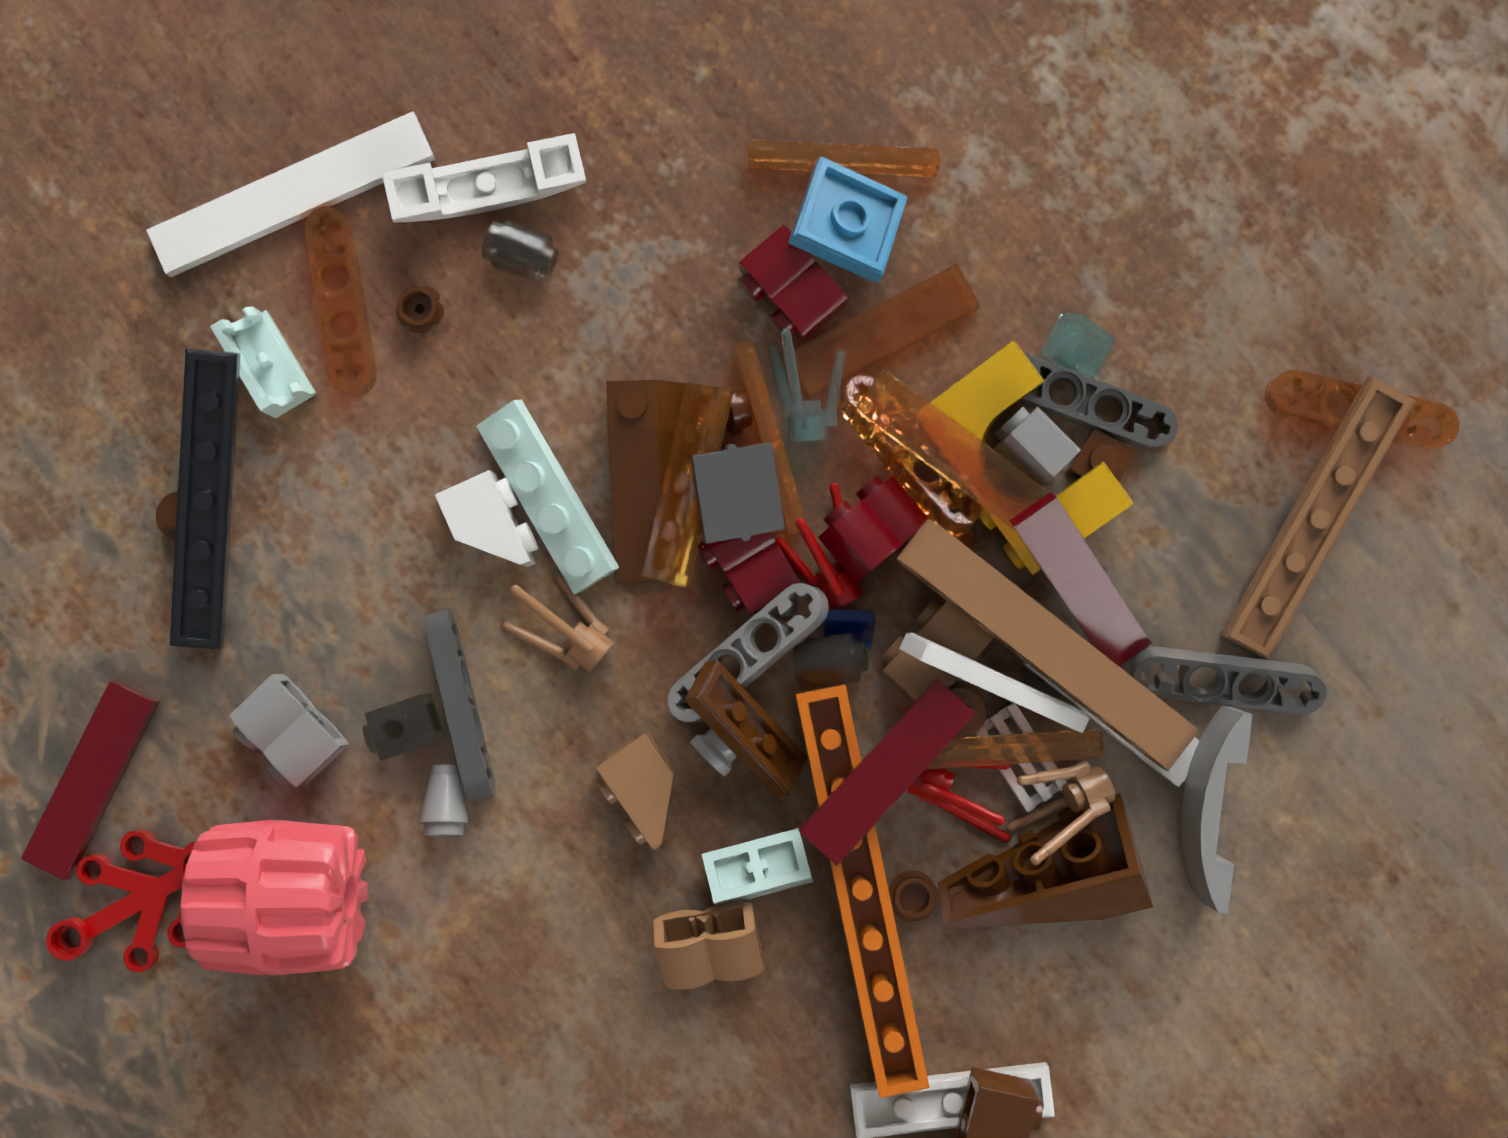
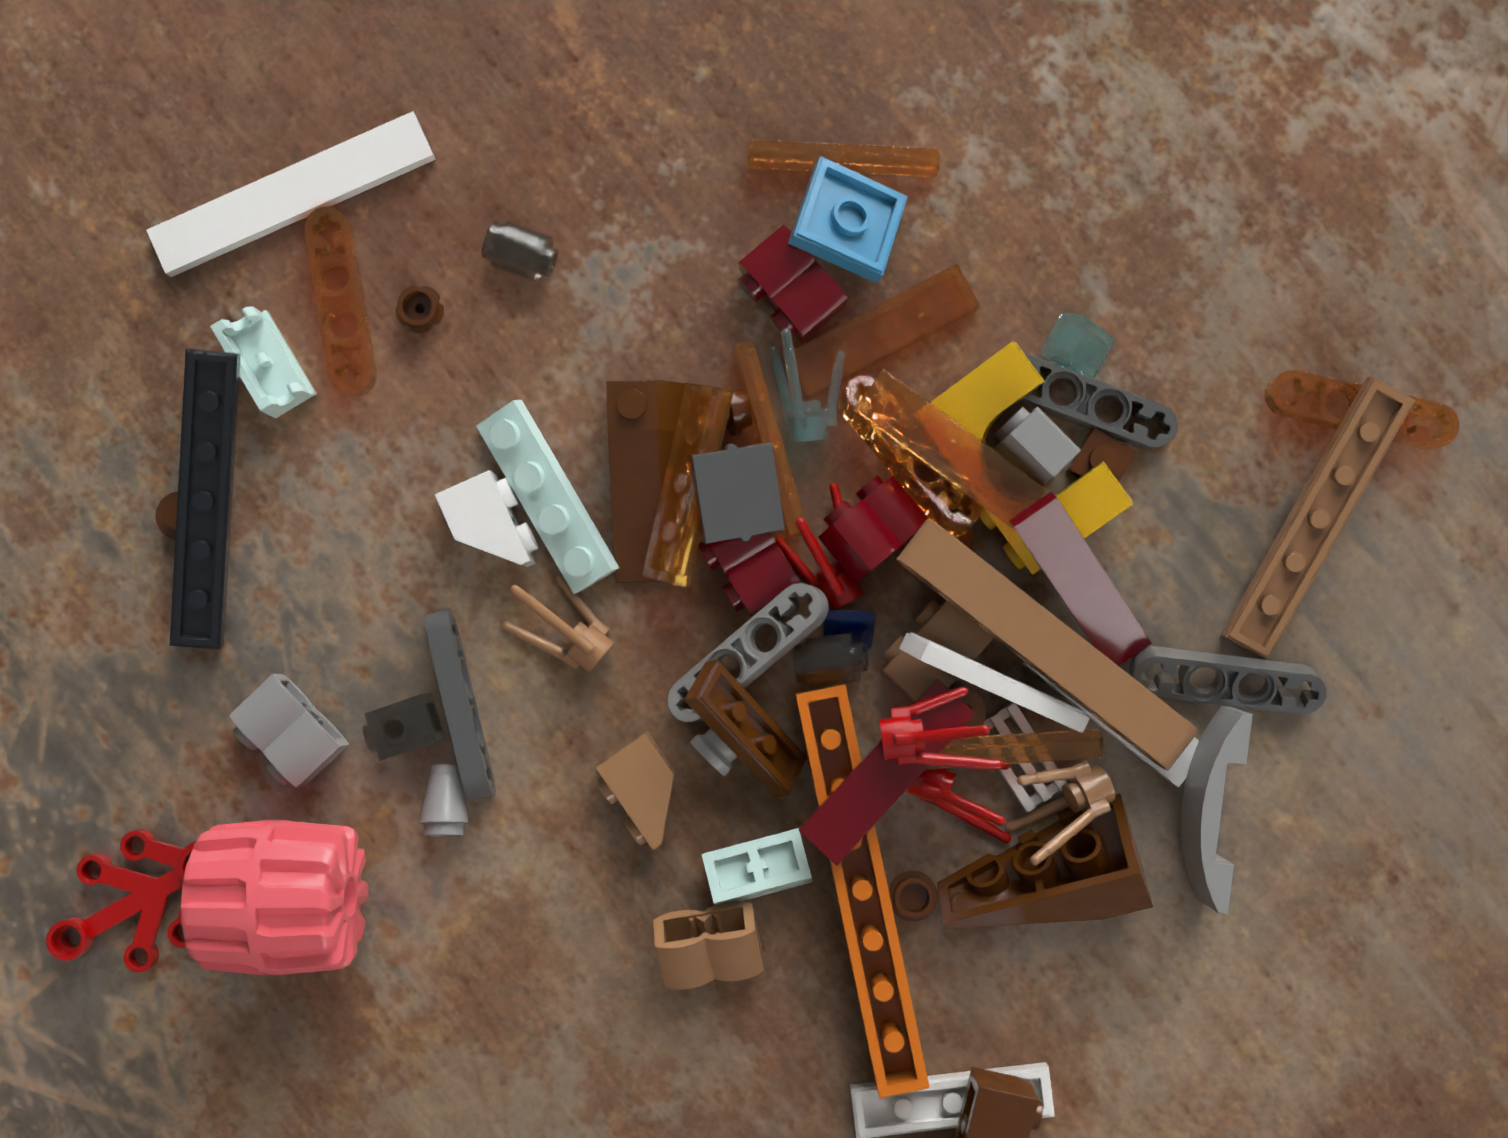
dark red tile [21,680,160,881] -> none
white slope [381,133,586,222] -> none
none -> red plant [879,686,1003,770]

